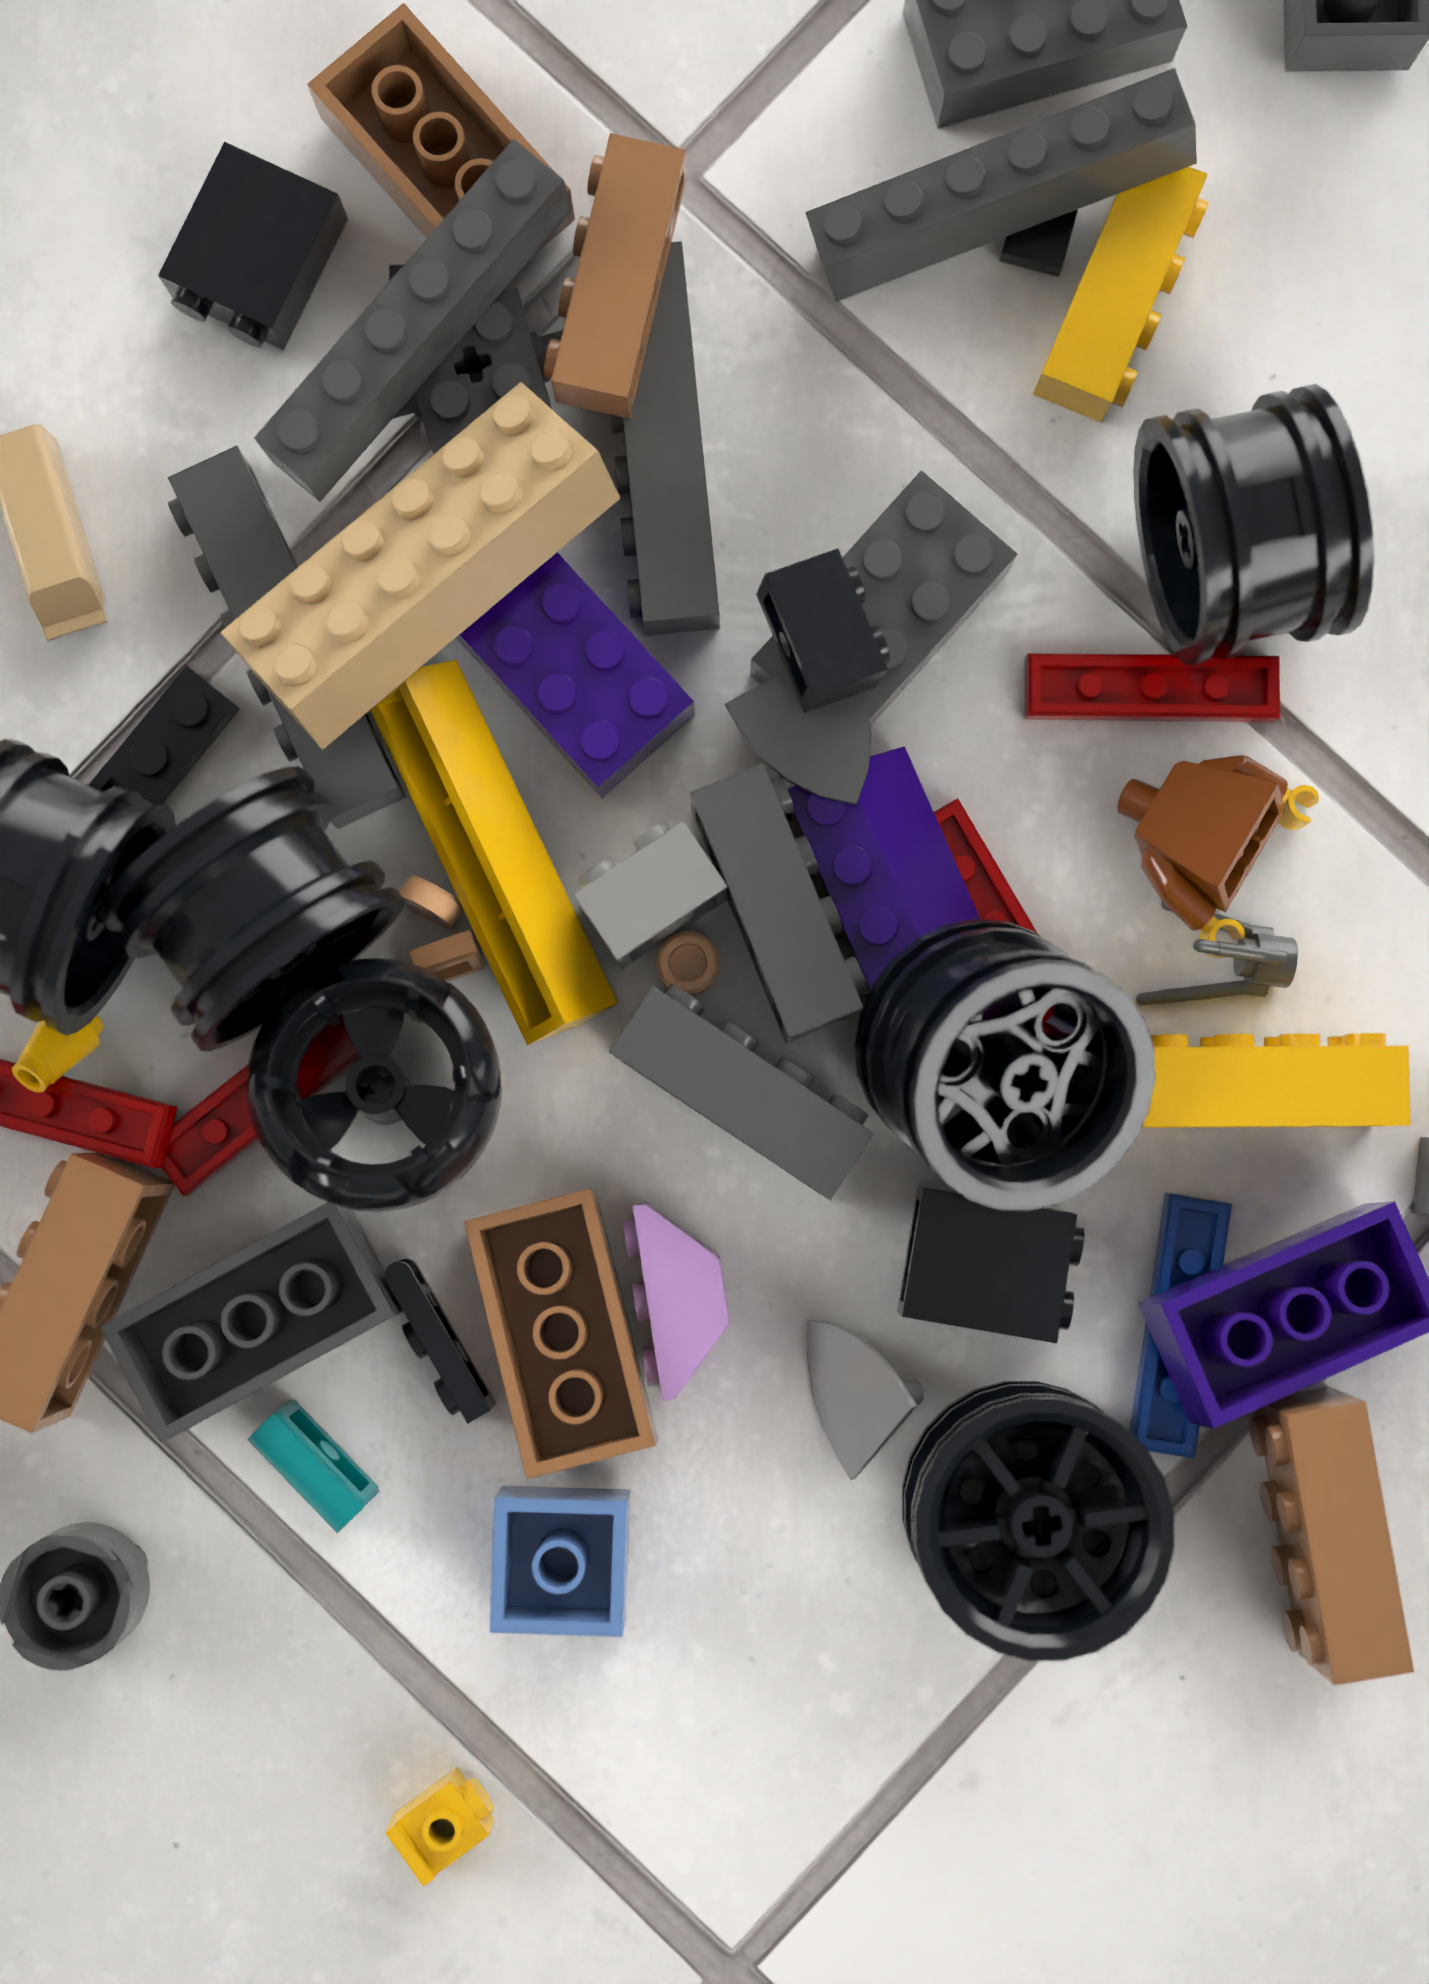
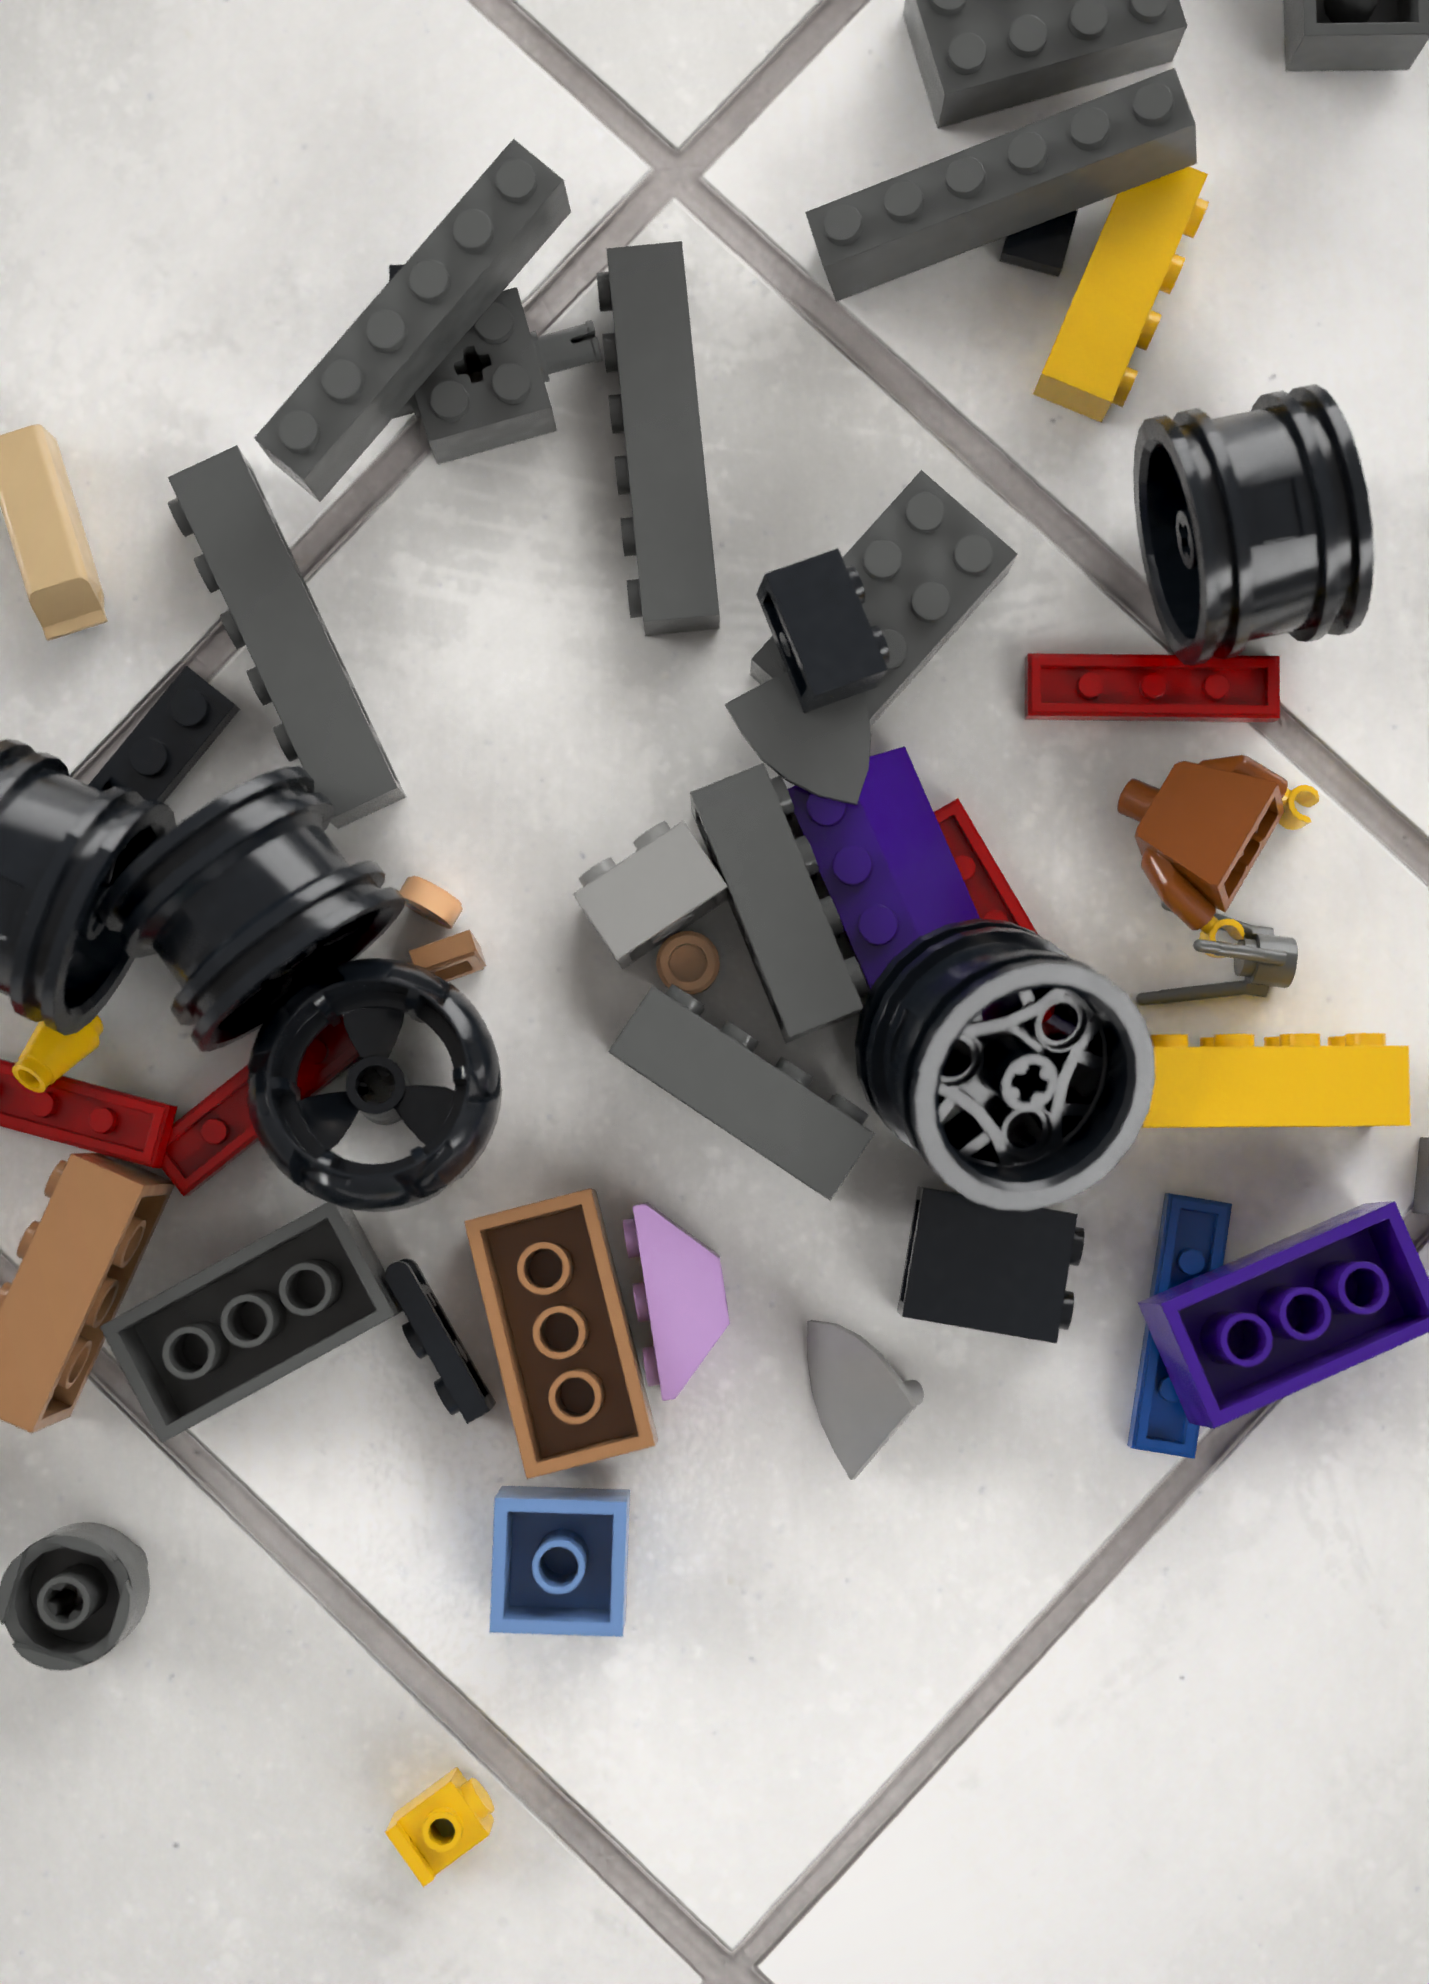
black brick [158,141,348,350] -> none
tan brick [220,382,621,750] -> none
teal brick [248,1399,380,1533] -> none
medium nougat brick [307,3,575,254] -> none
yellow brick [371,659,618,1046] -> none
dark purple brick [456,552,695,798] -> none
medium nougat brick [544,133,687,419] -> none
black wheel [902,1381,1175,1661] -> none
medium nougat brick [1249,1387,1414,1686] -> none

